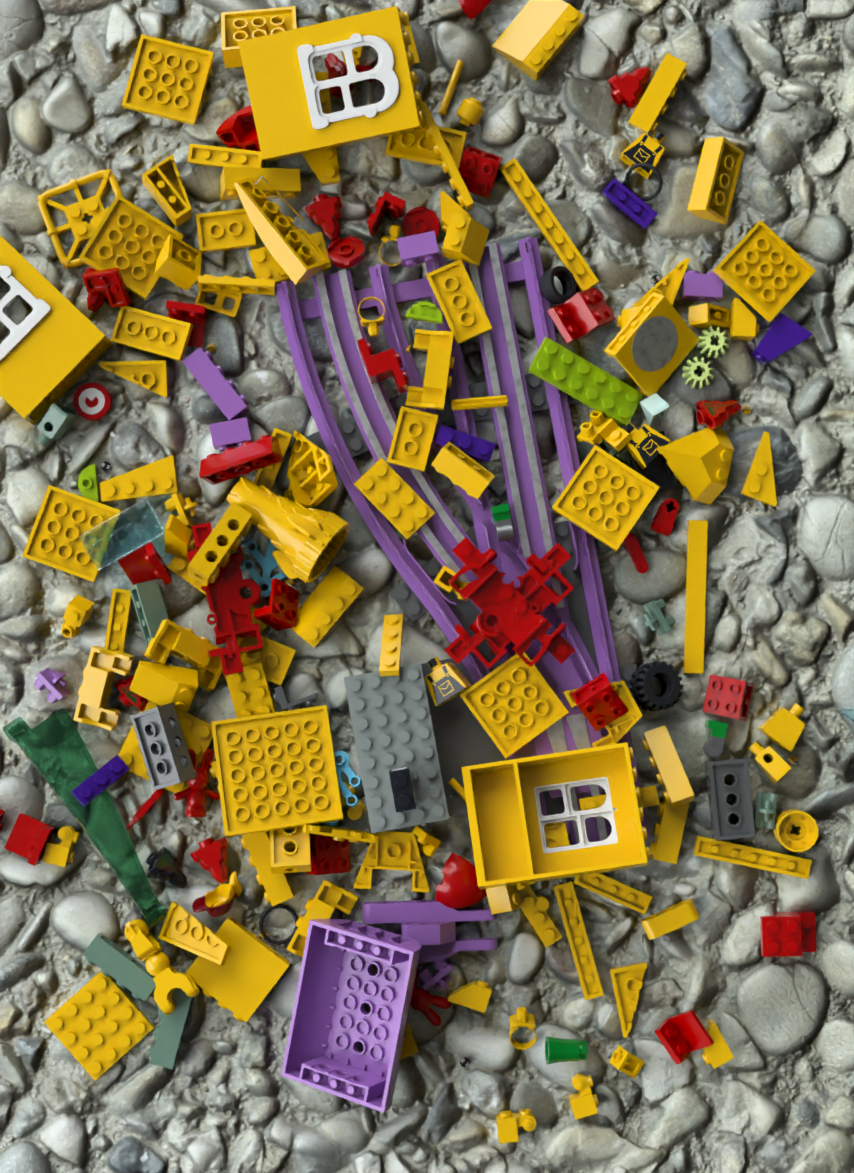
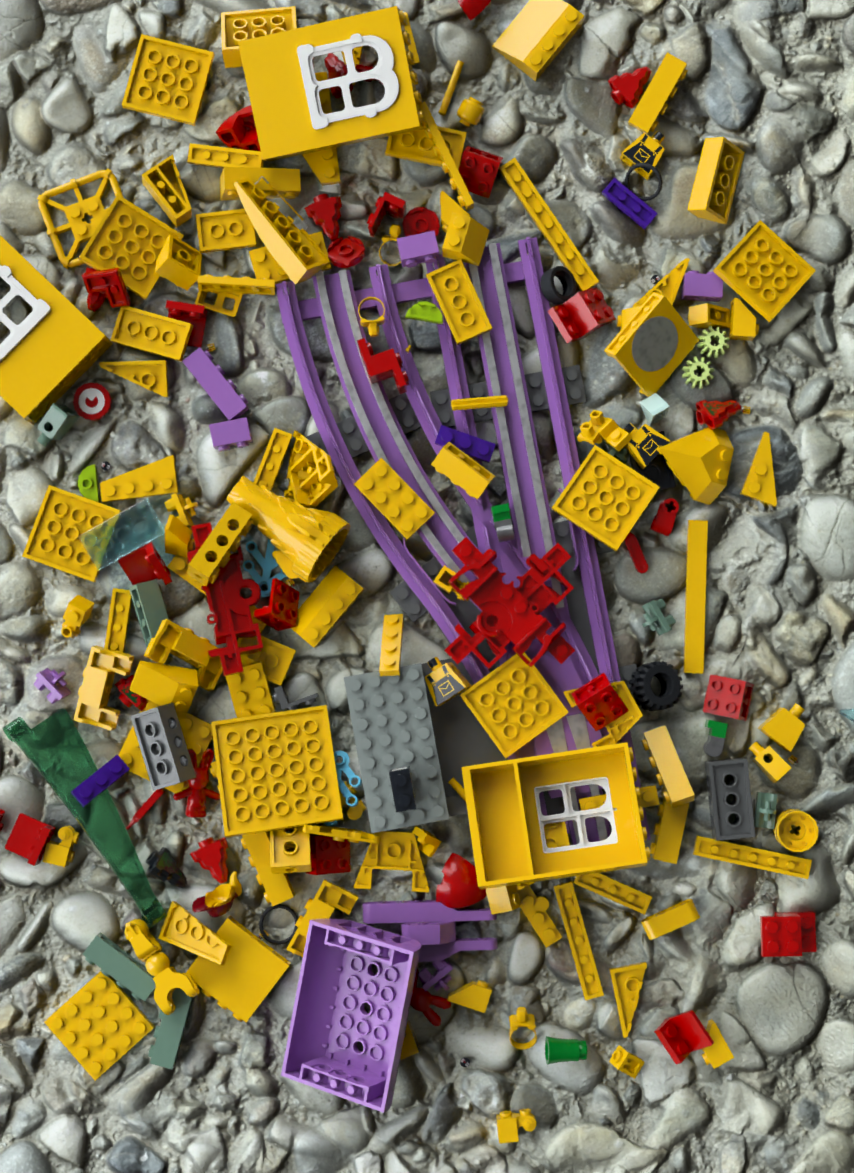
red slope [199,435,283,485] -> none
yellow plate [387,406,439,472] -> none
yellow bracket [405,329,455,410] -> none
lime plate [528,337,643,428] -> none
yellow brick [568,1073,600,1120] -> none
dark purple slope [751,312,812,364] -> none

